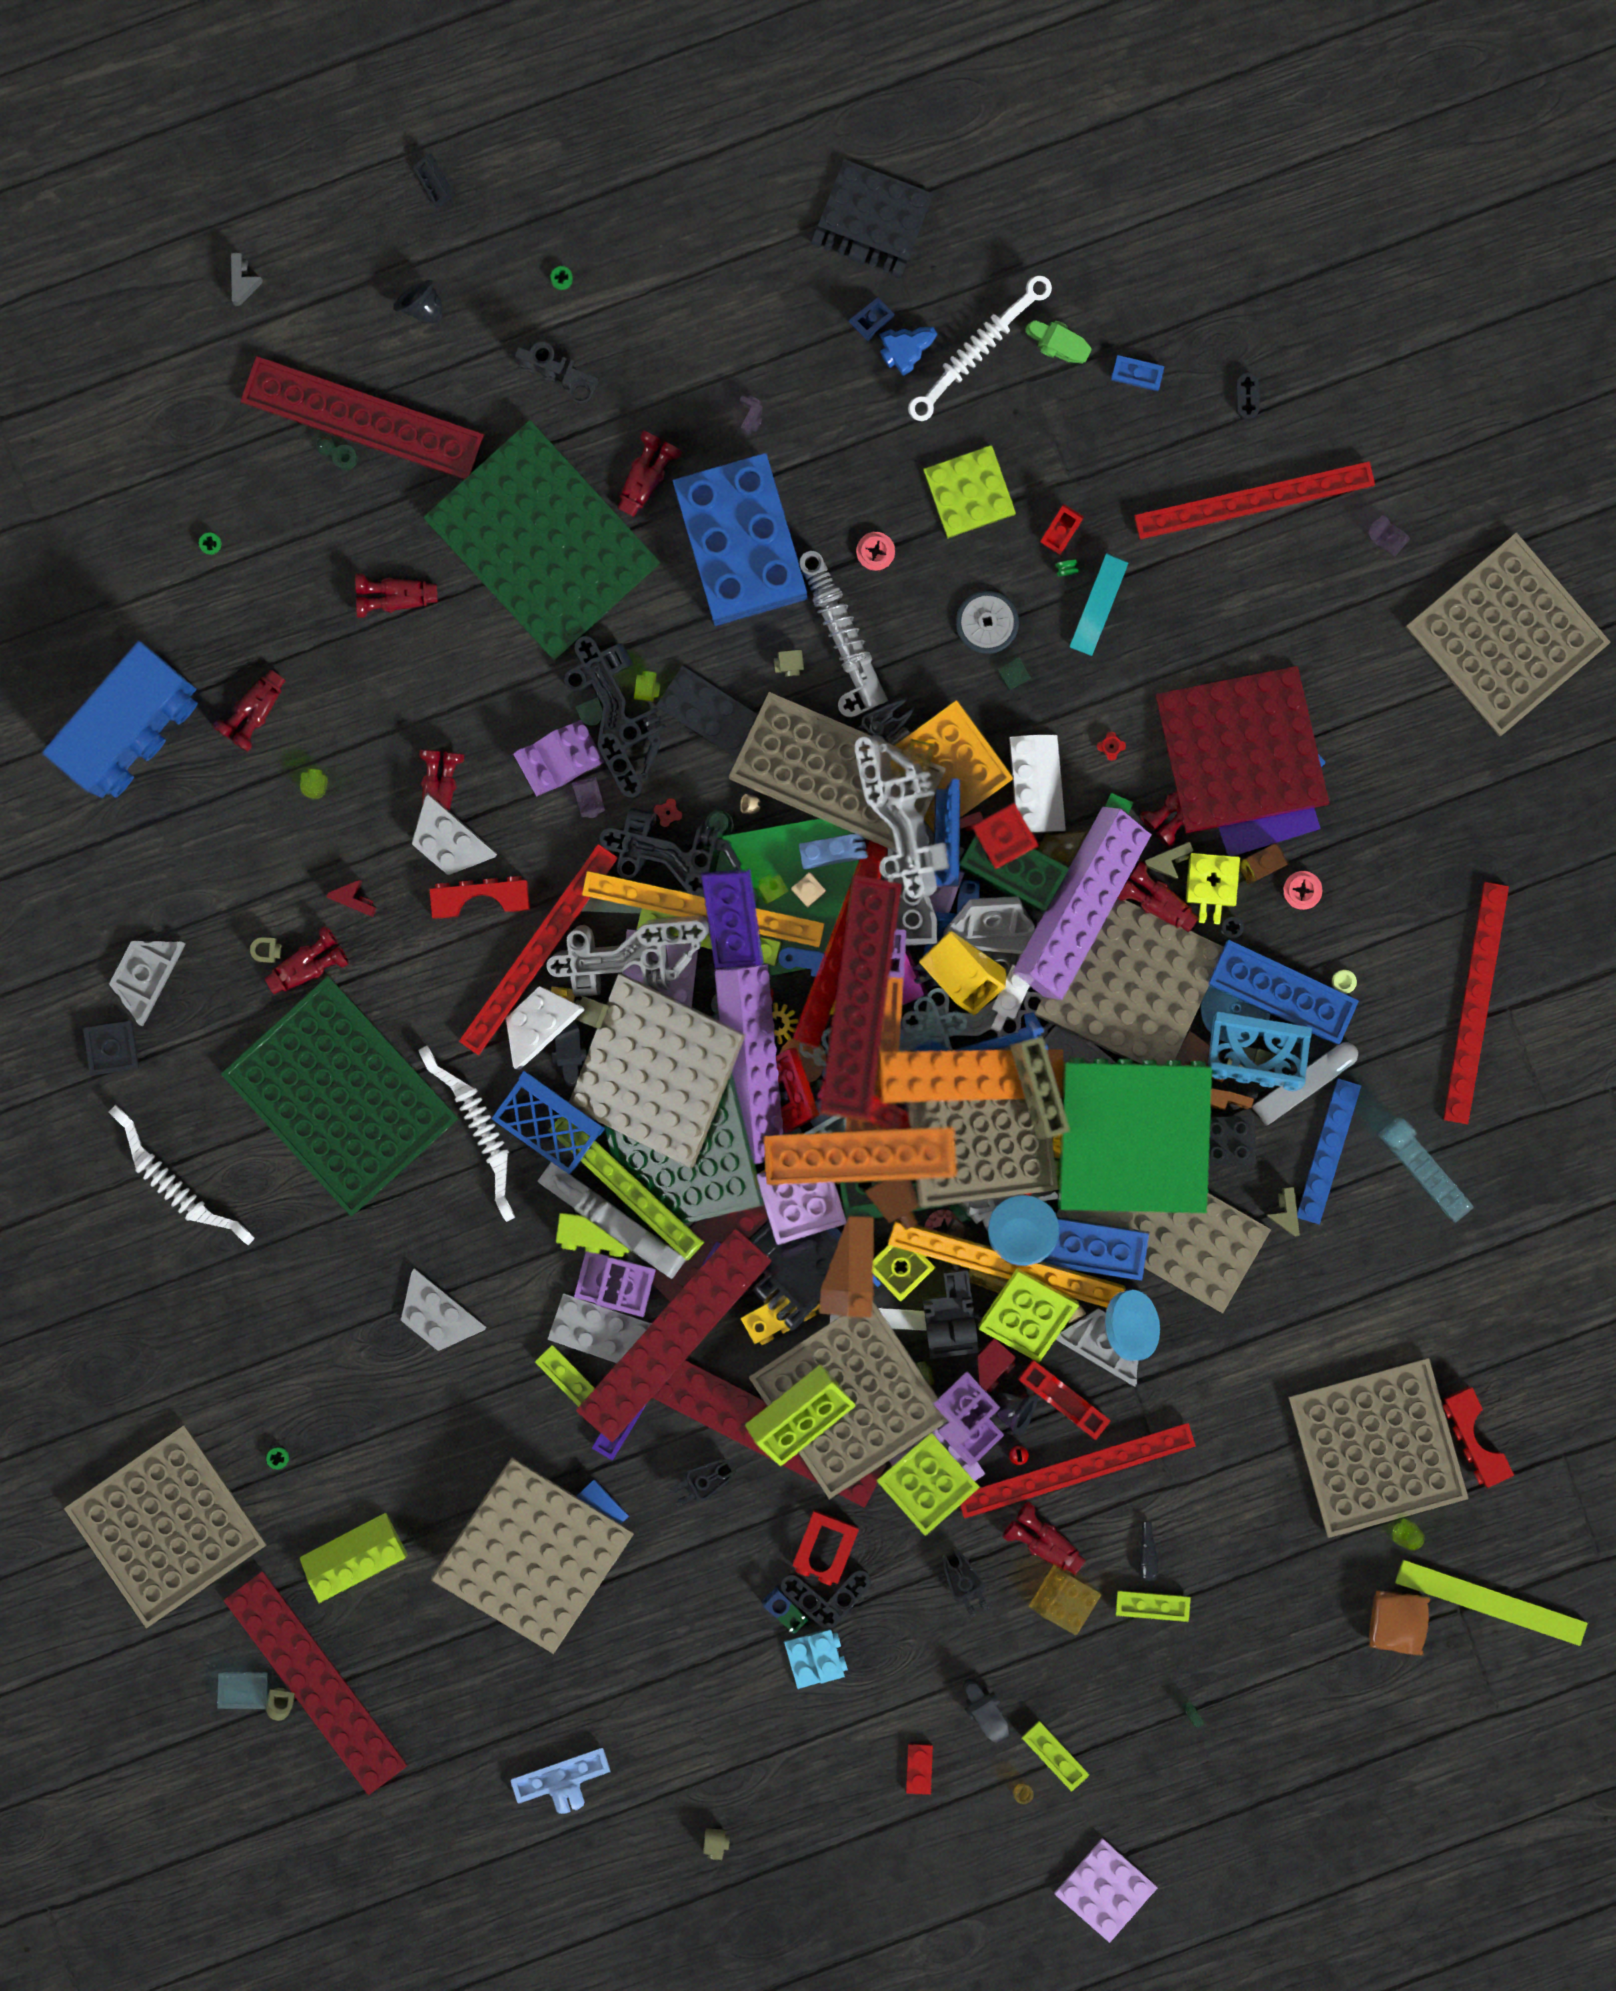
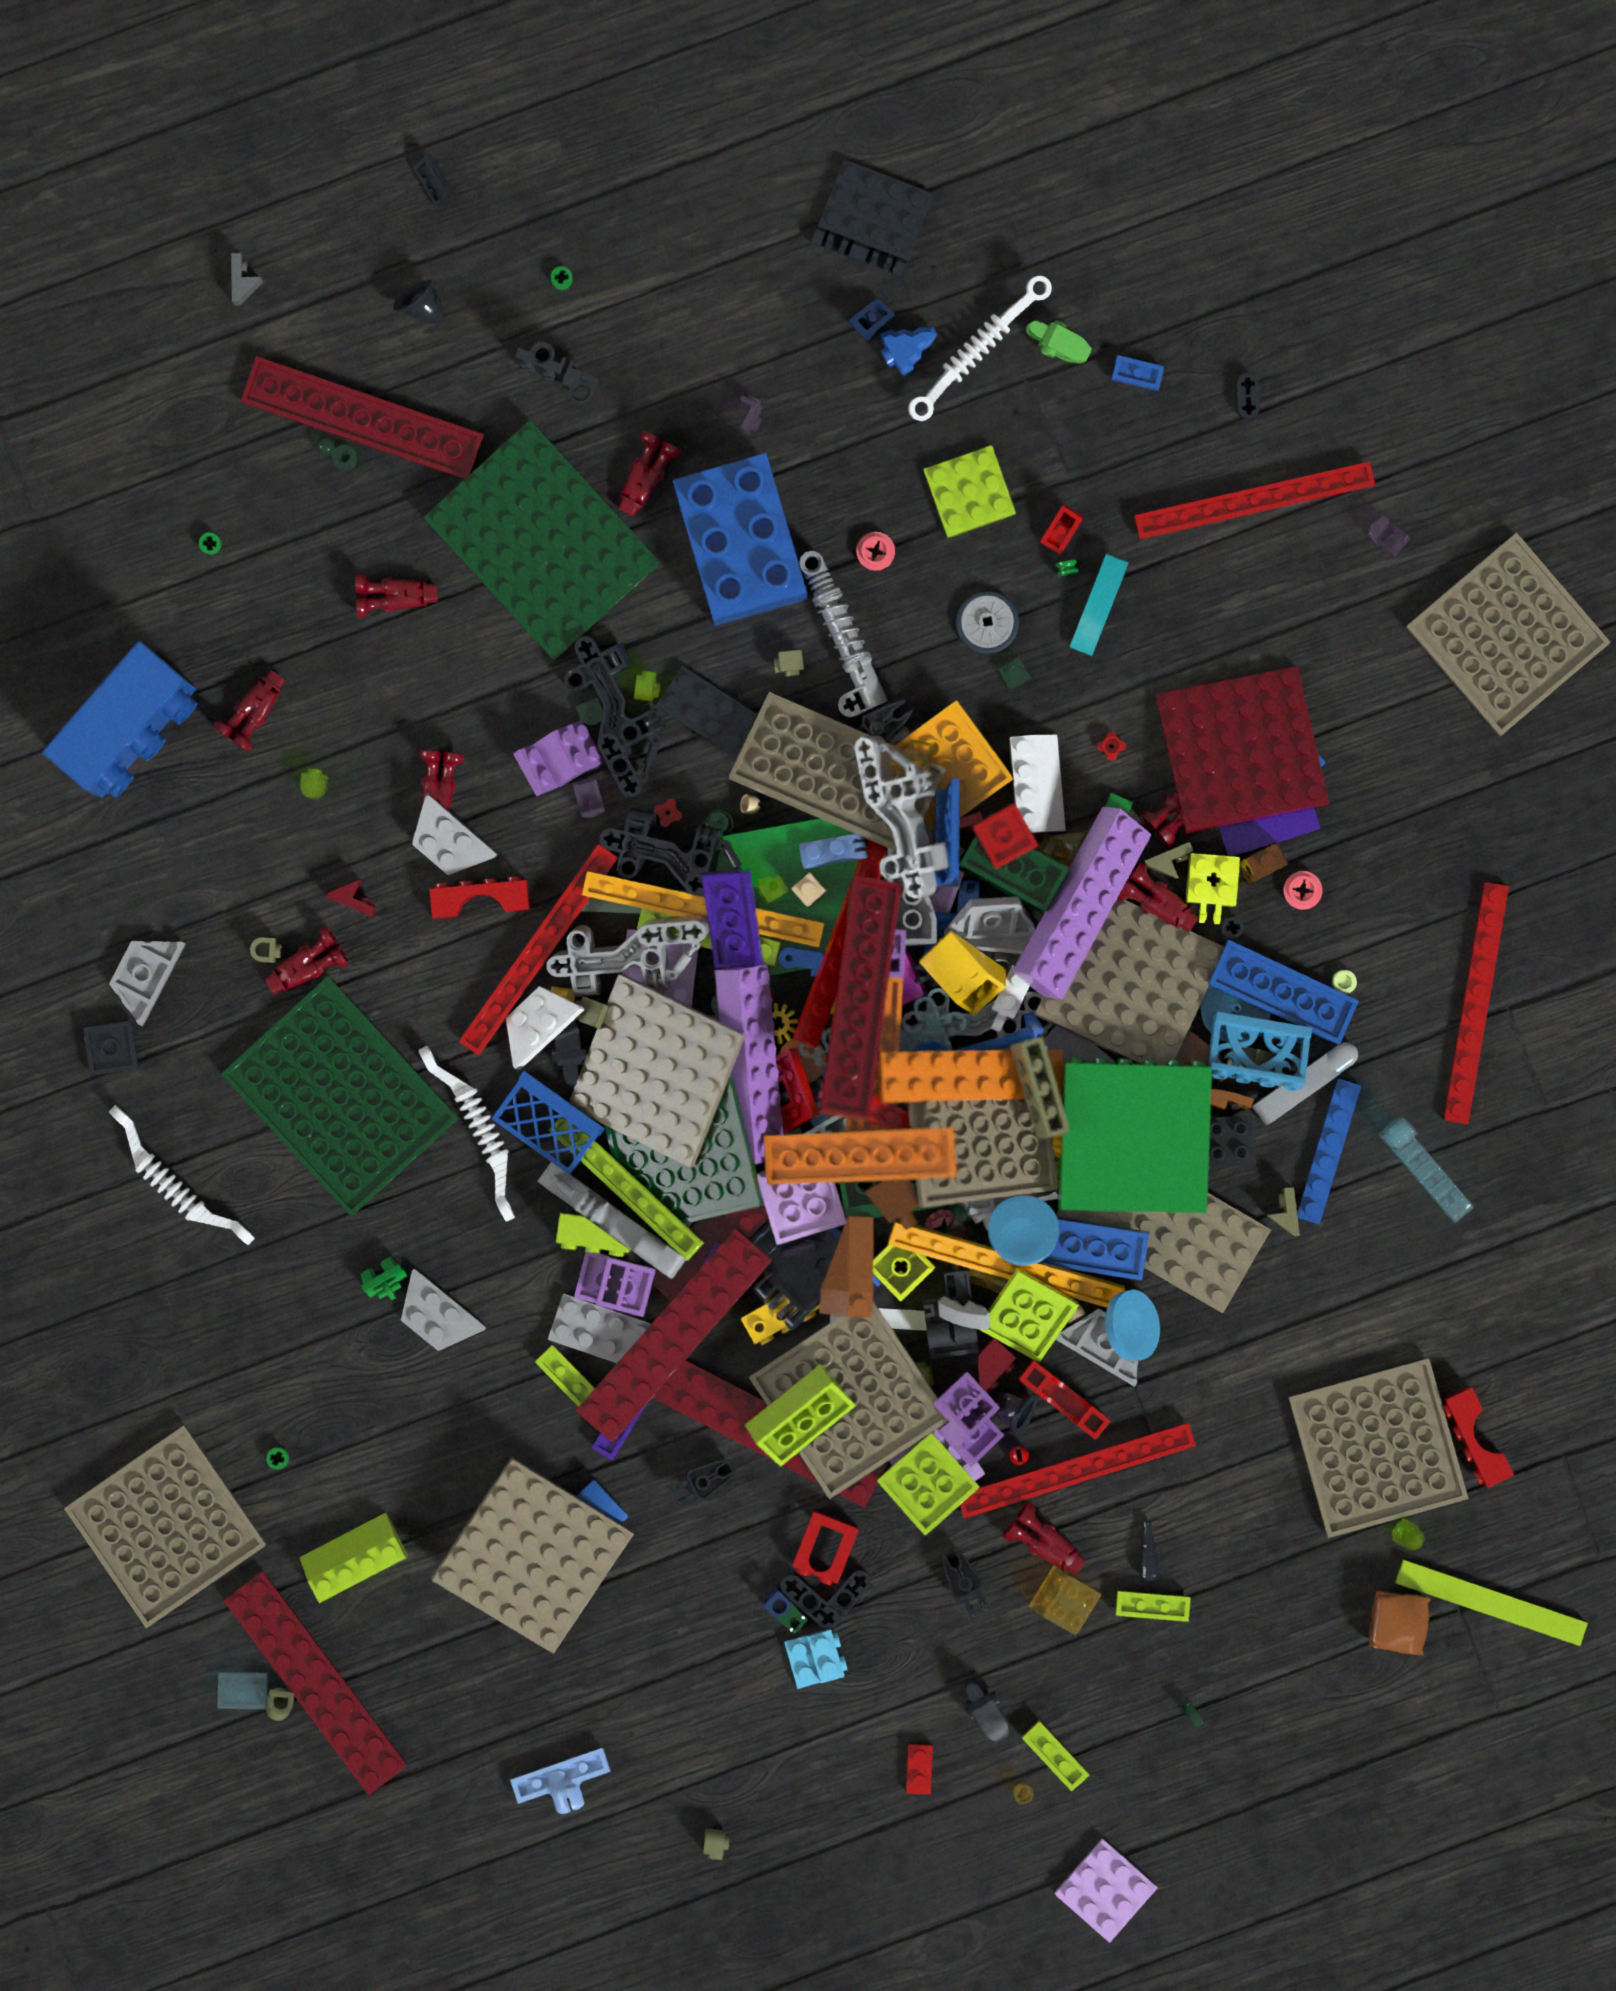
none -> green hips [361,1257,408,1300]
none -> light grey slope [938,1296,990,1330]

